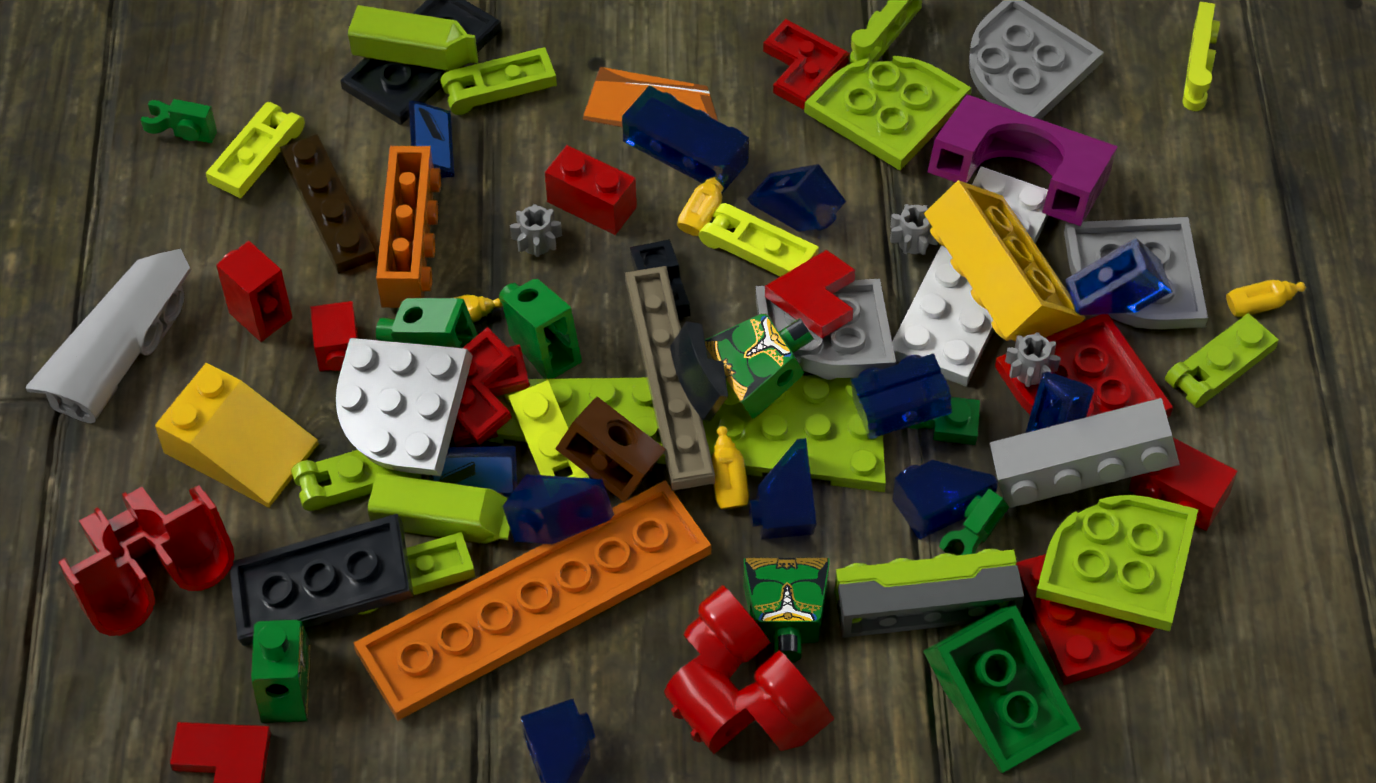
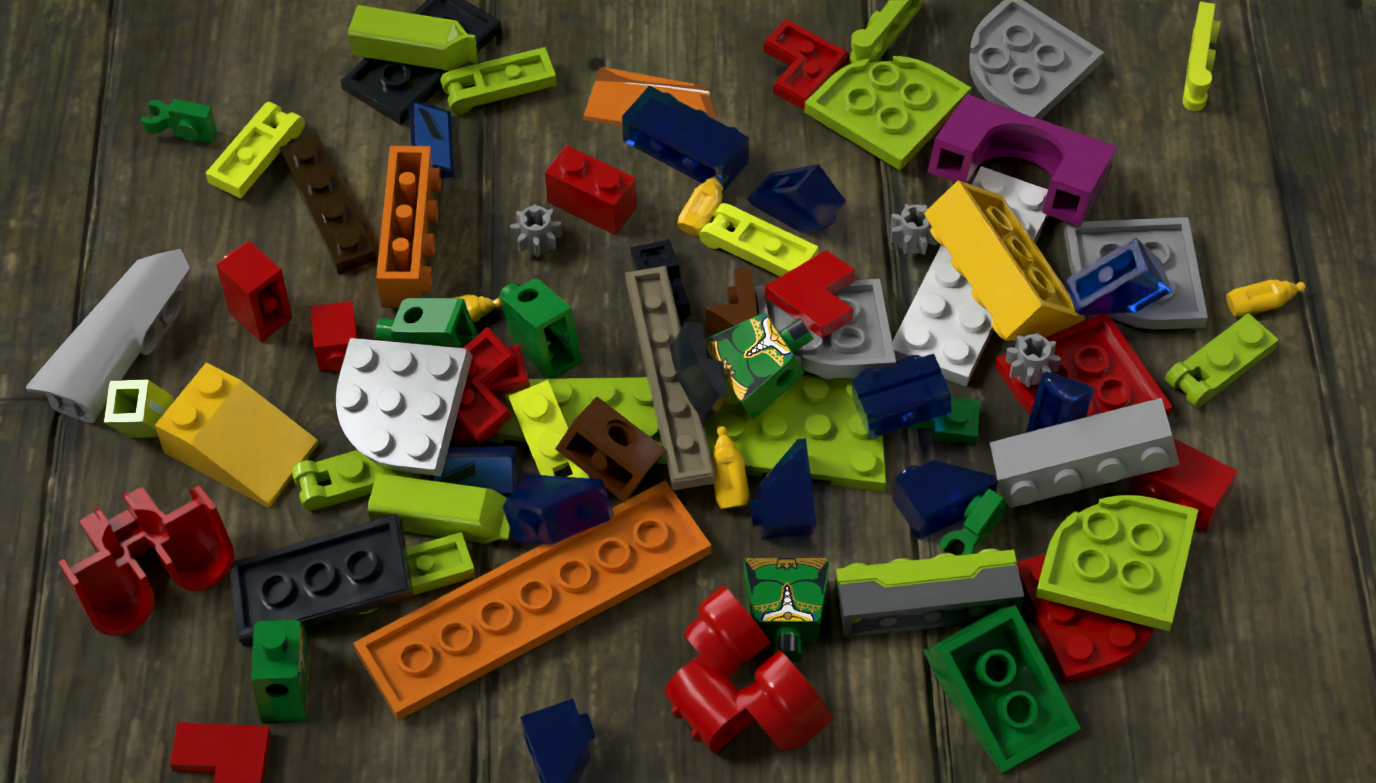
none -> lime brick [104,380,173,438]
none -> reddish brown slope [705,268,758,336]

